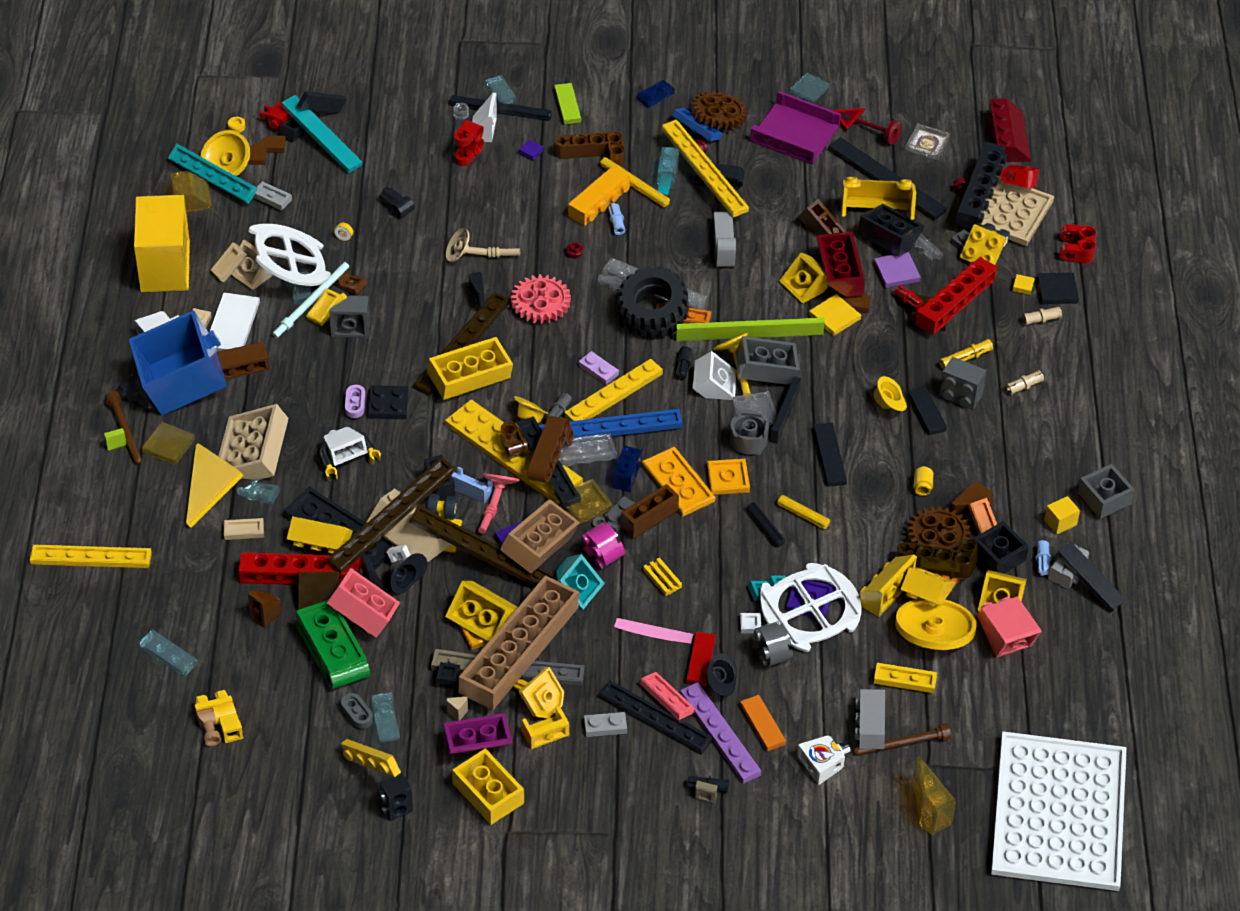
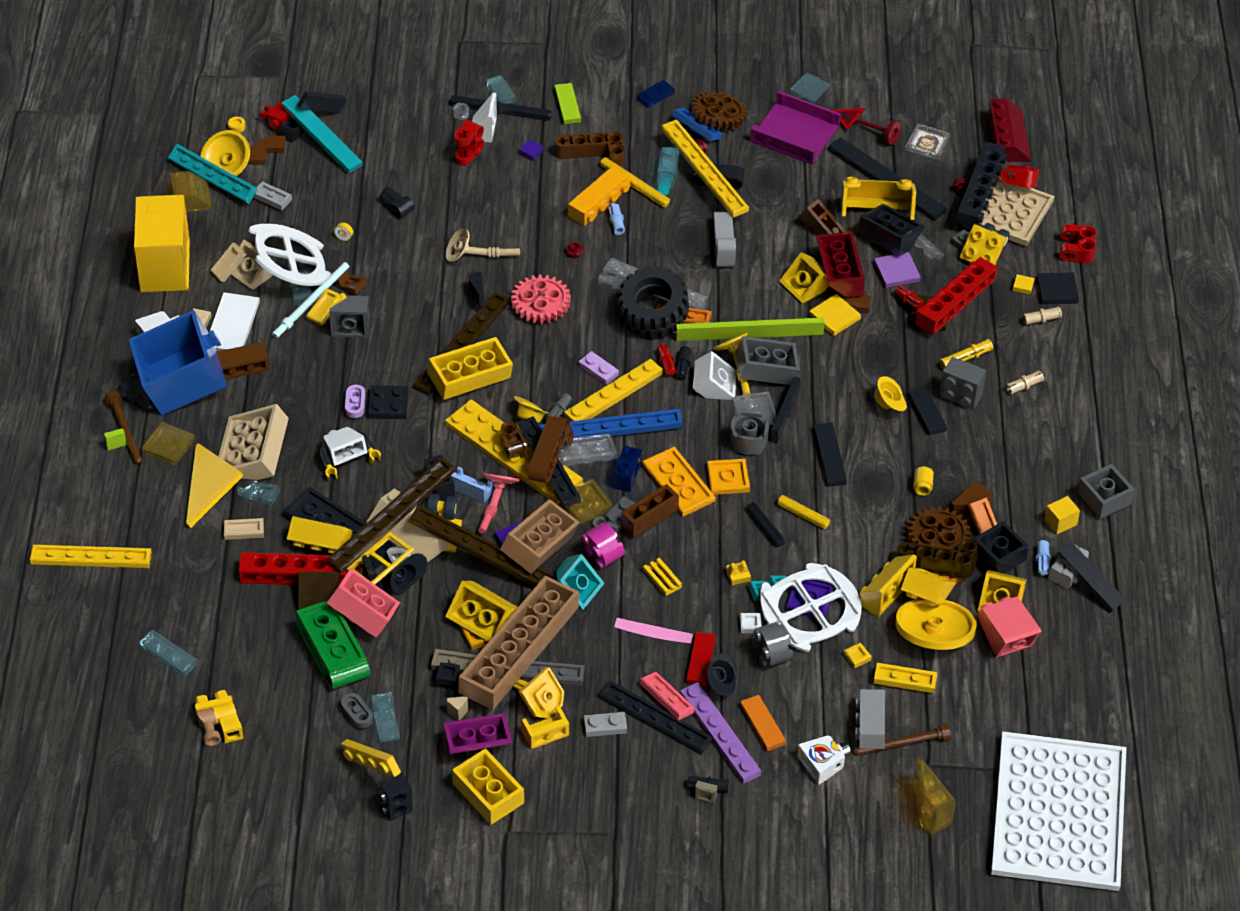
reddish brown slope [248,591,282,628] -> none
none -> yellow window [347,532,414,585]
none -> red axle [657,344,676,376]
none -> yellow tile [726,561,751,585]
none -> yellow tile [843,642,872,669]

